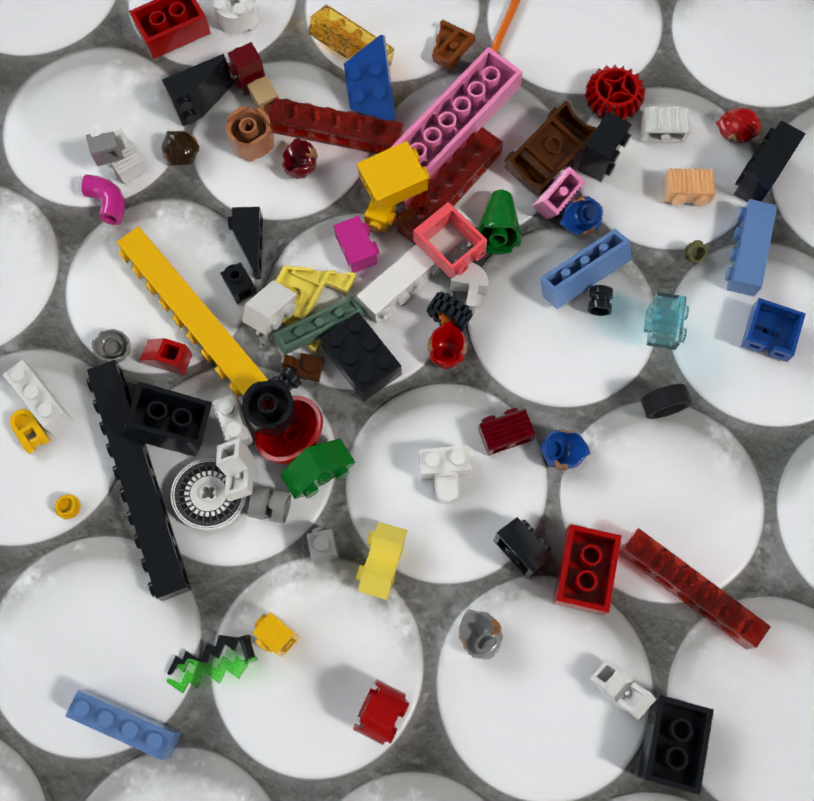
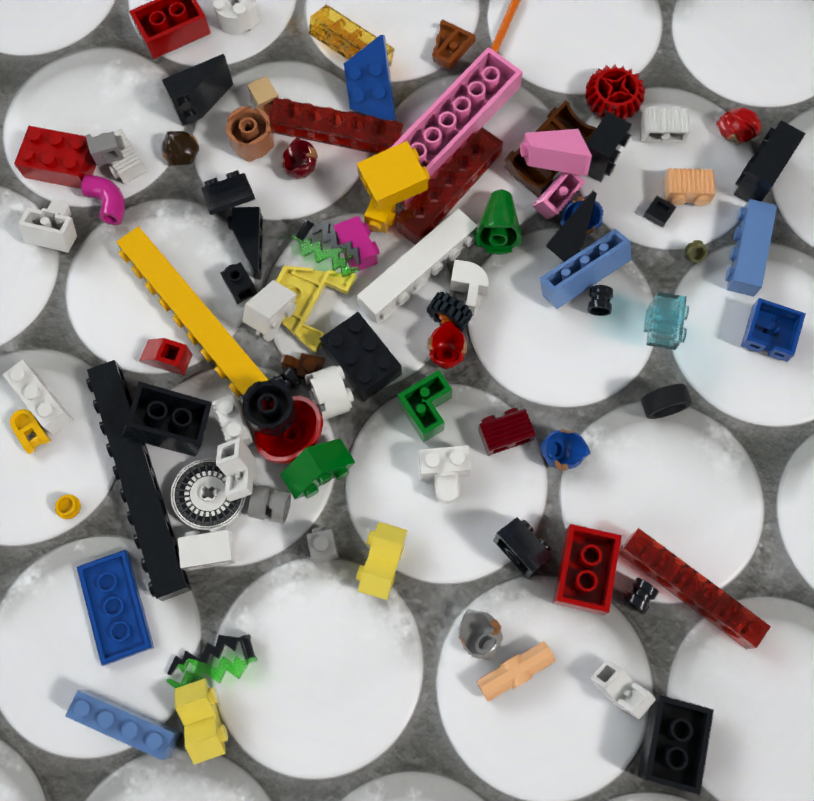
light grey hair [92,329,131,364] -> none
dark red brick [227,42,265,96] -> none
yellow brick [252,612,301,657] -> none
sand green tile [272,296,365,355] -> none
red brick [353,679,409,745] -> none
coral window [413,202,487,279] -> none
none -> red brick [14,126,97,189]
none -> white brick [18,200,77,253]
none -> blue tile [77,550,154,666]
none -> light yellow brick [175,678,228,765]
none -> white brick [178,527,236,571]
none -> black slope [201,170,255,215]
none -> piece [292,218,361,277]
none -> white brick [305,365,354,421]
none -> green brick [397,370,452,443]
none -> light nougat piece [476,641,556,702]
none -> bright pink slope [520,129,592,176]
none -> black slope [546,190,597,262]
none -> black wheel [623,578,659,614]
none -> black tile [643,196,676,228]

